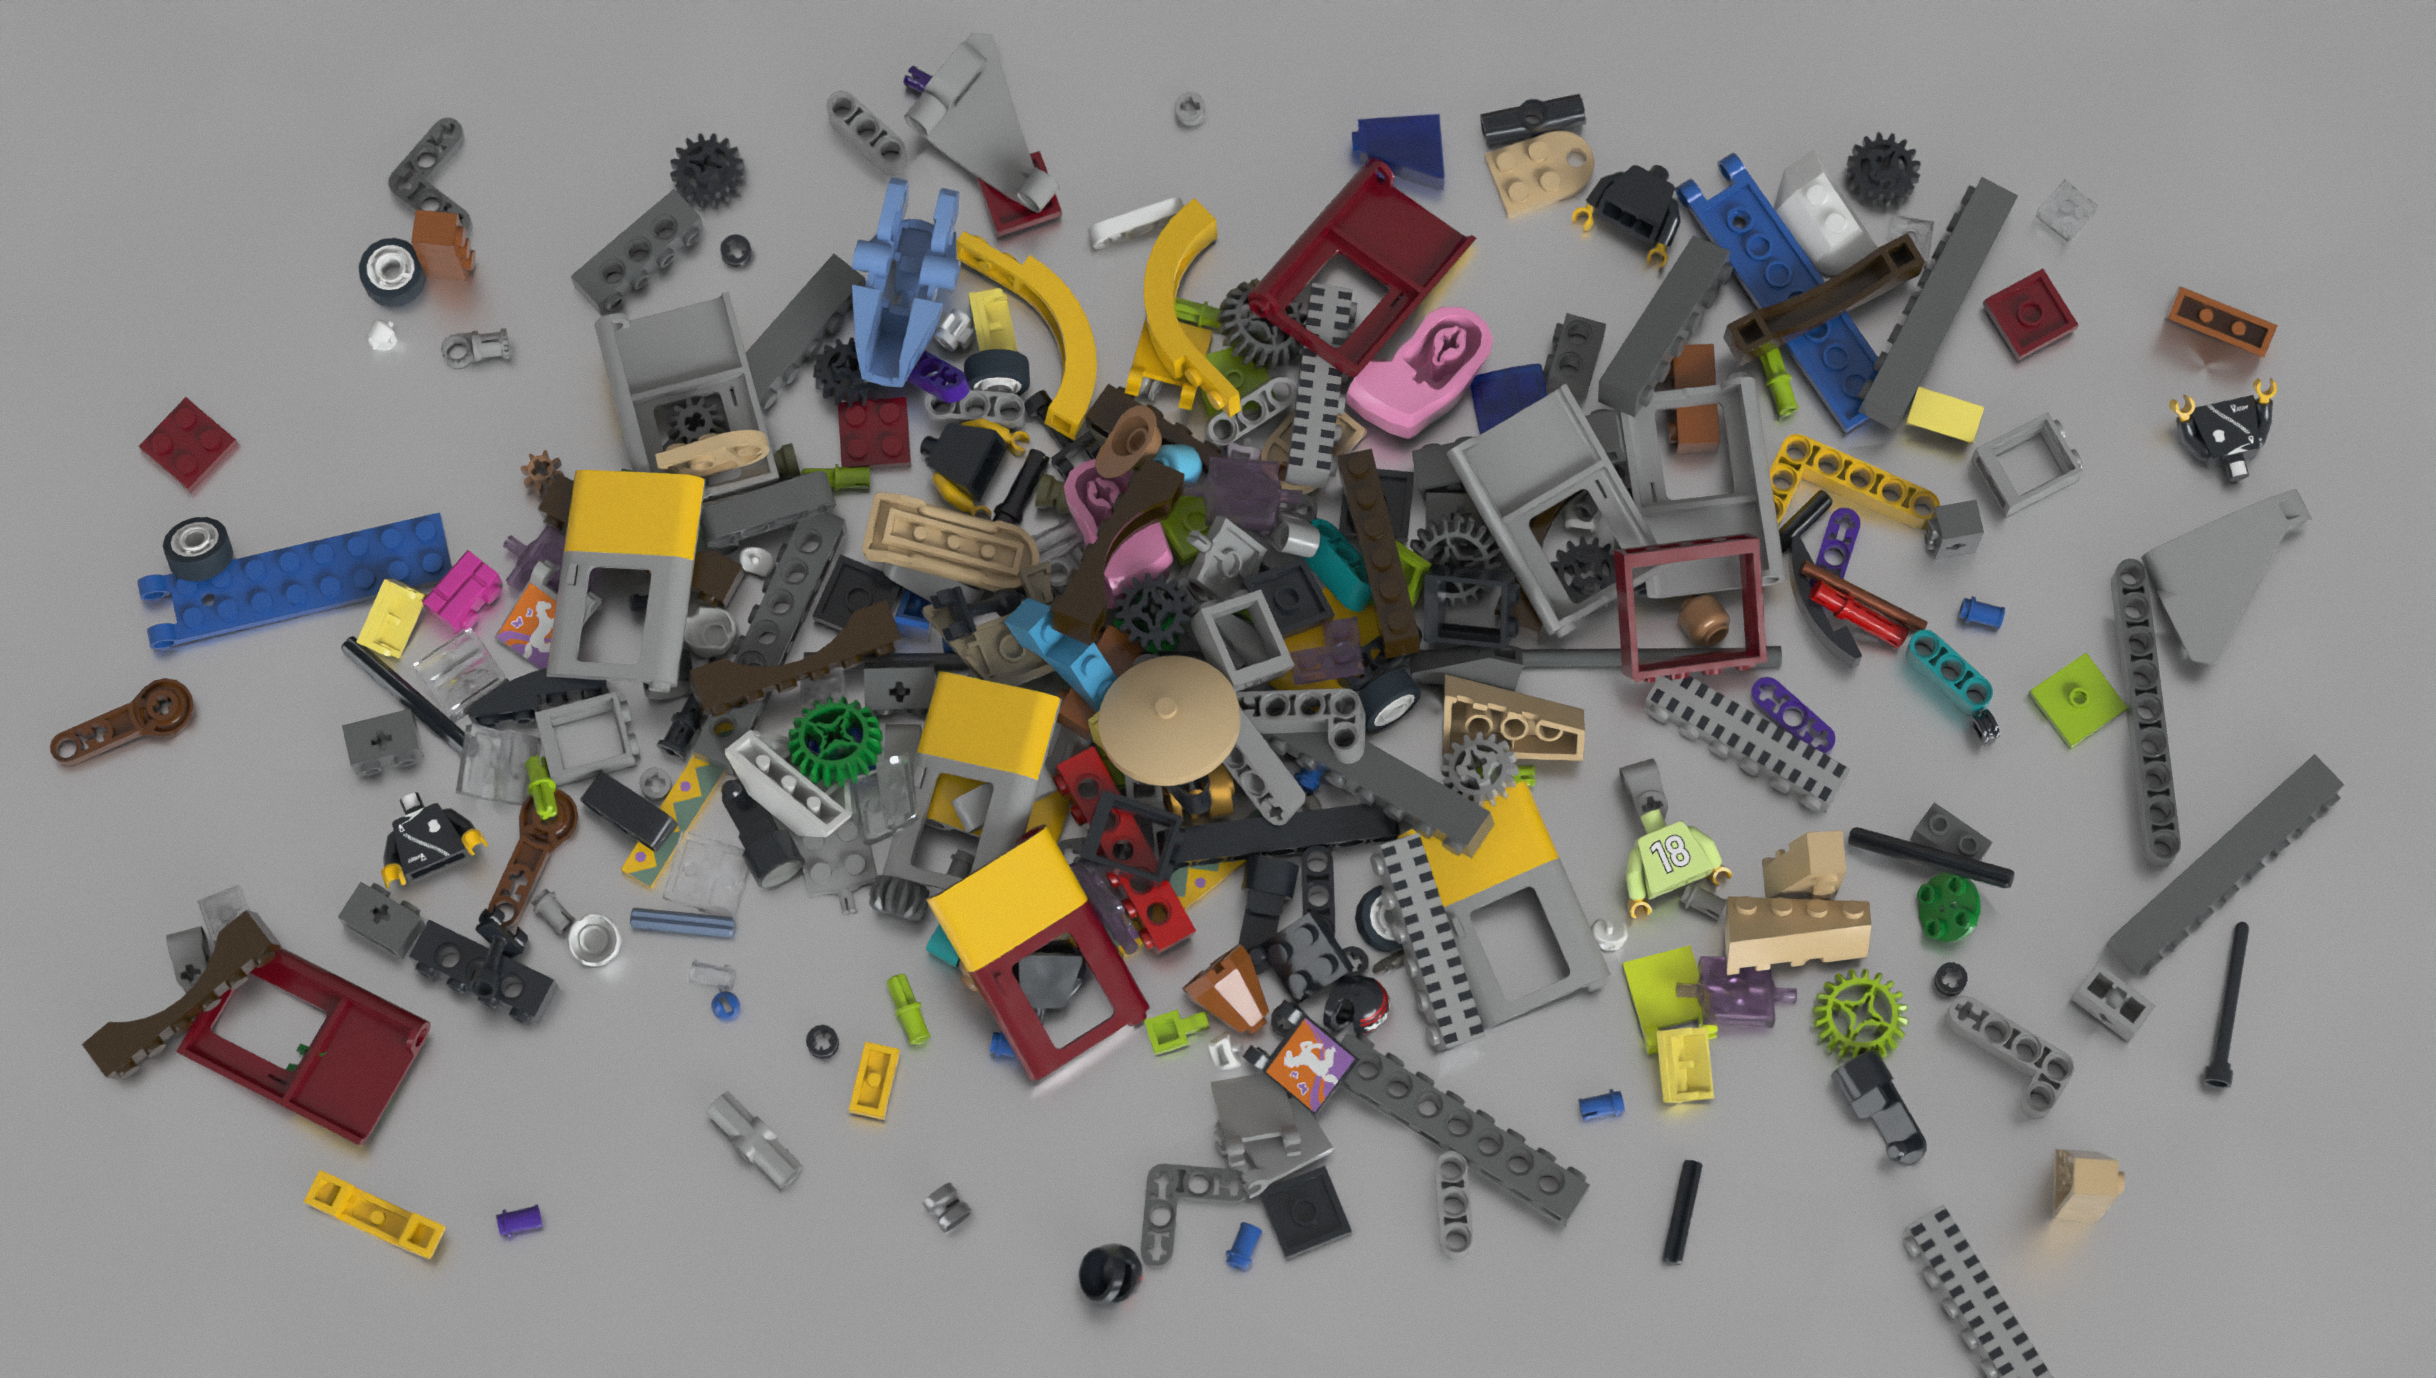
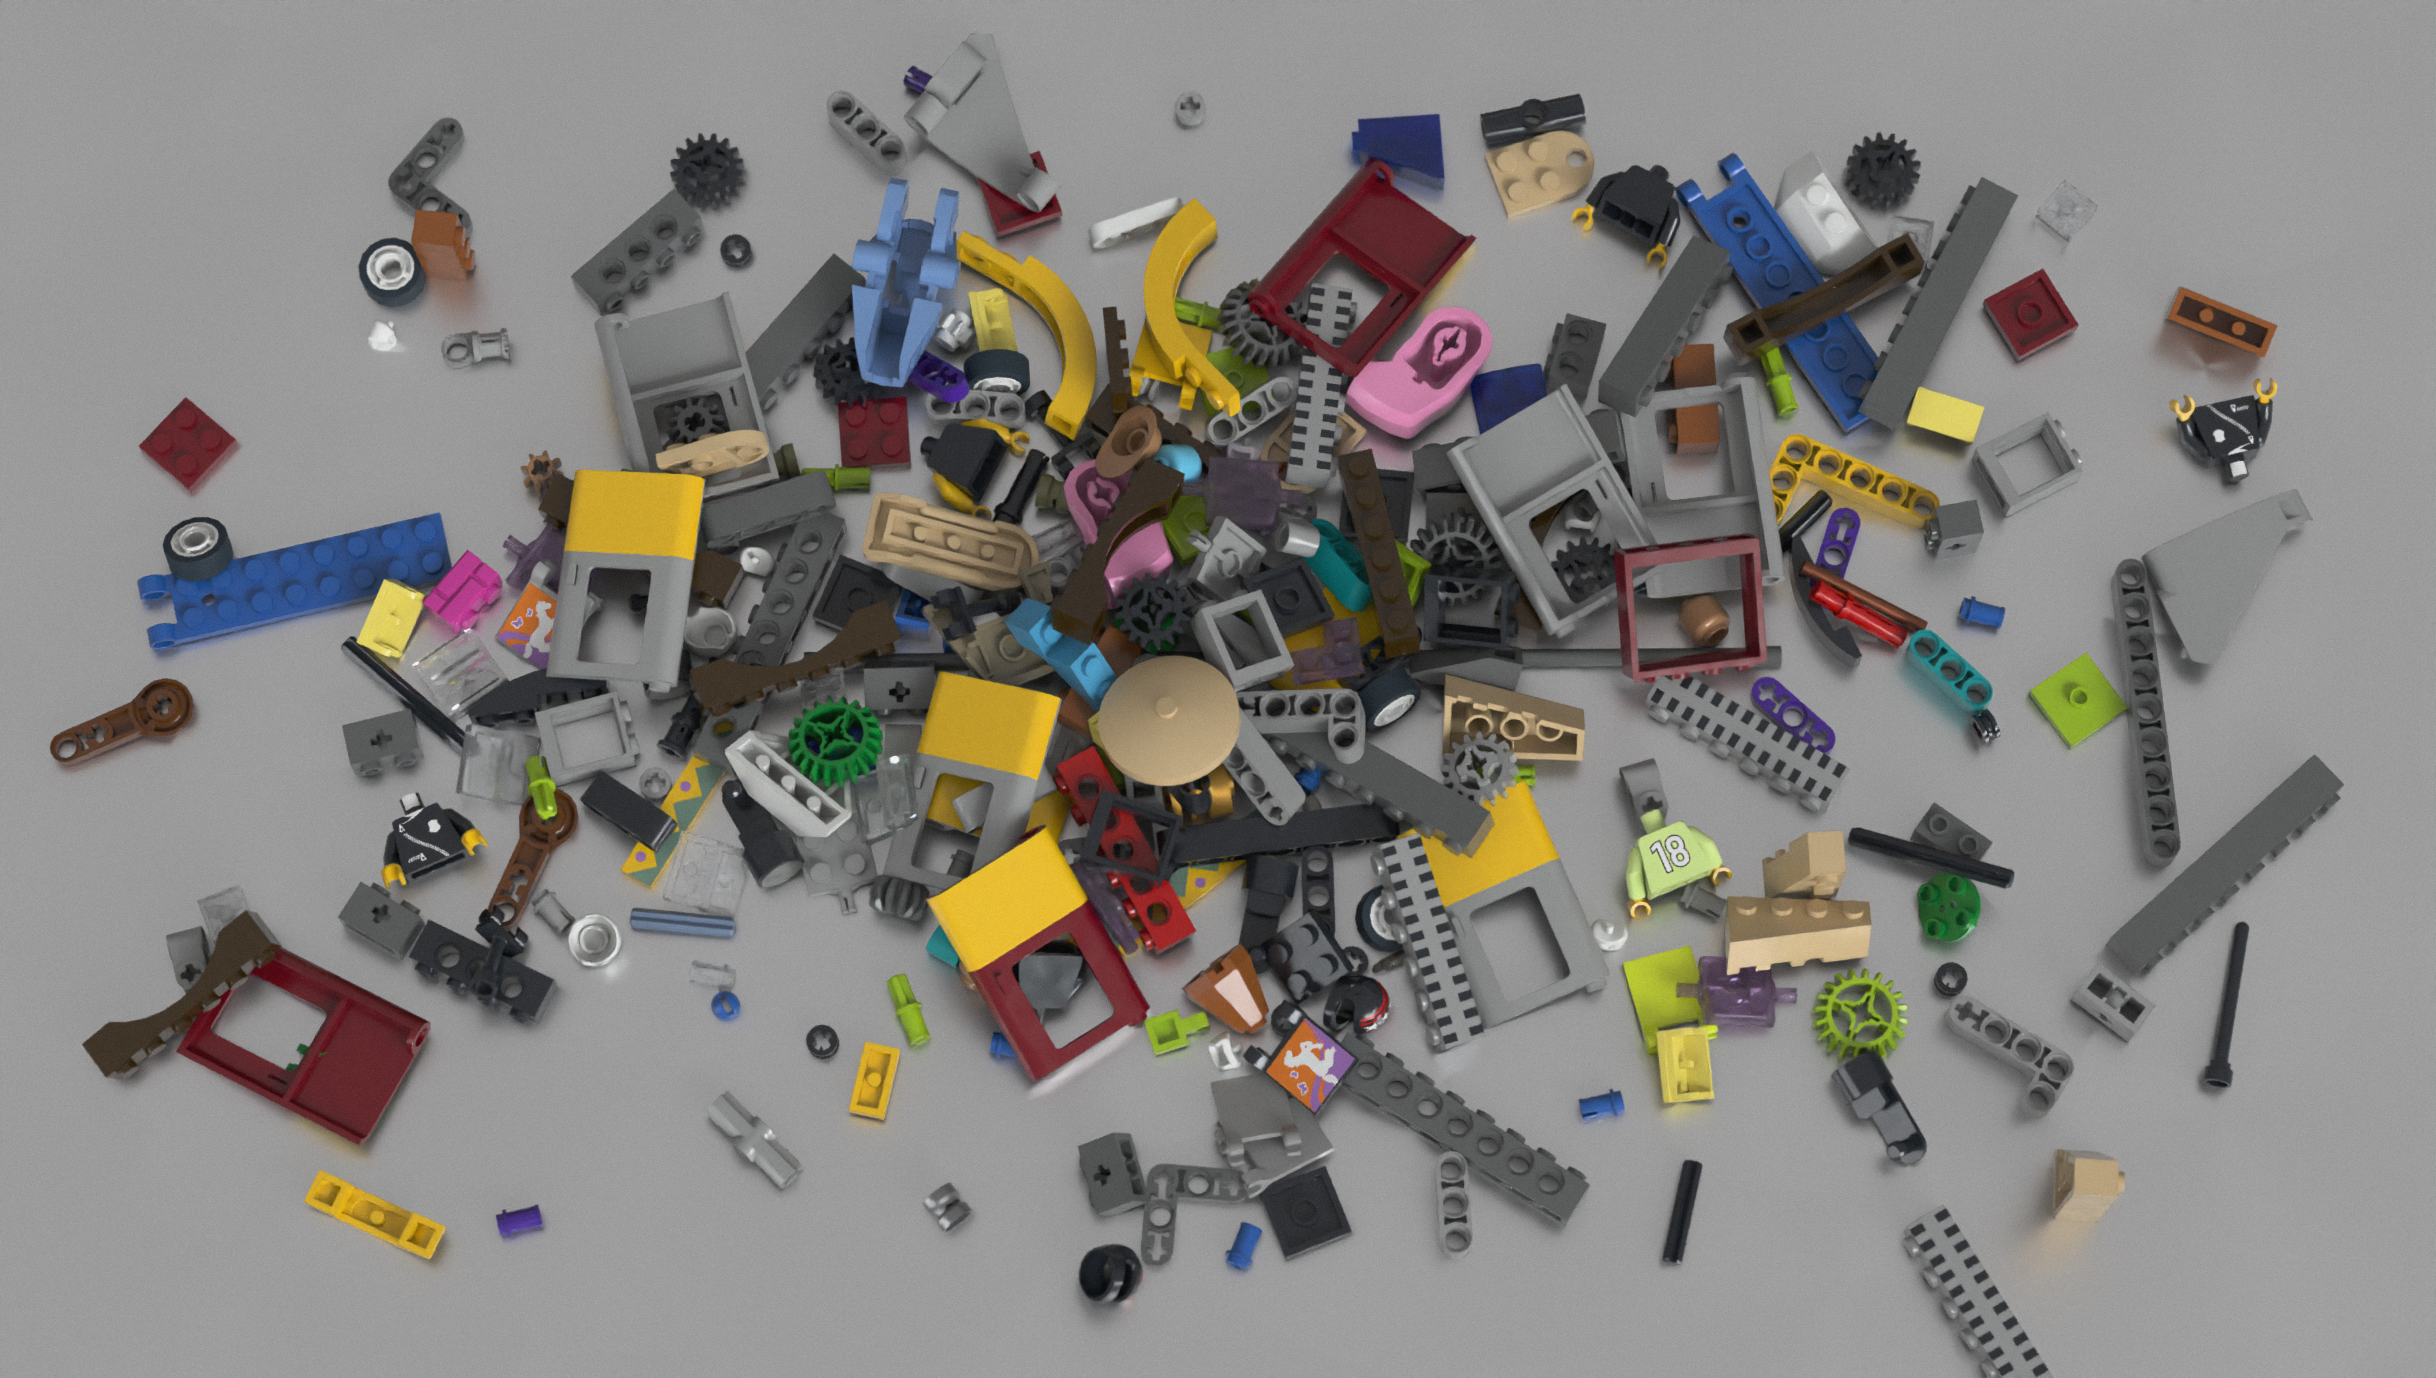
none -> dark grey brick [1077,1132,1150,1215]
none -> dark brown wing [1103,306,1133,413]

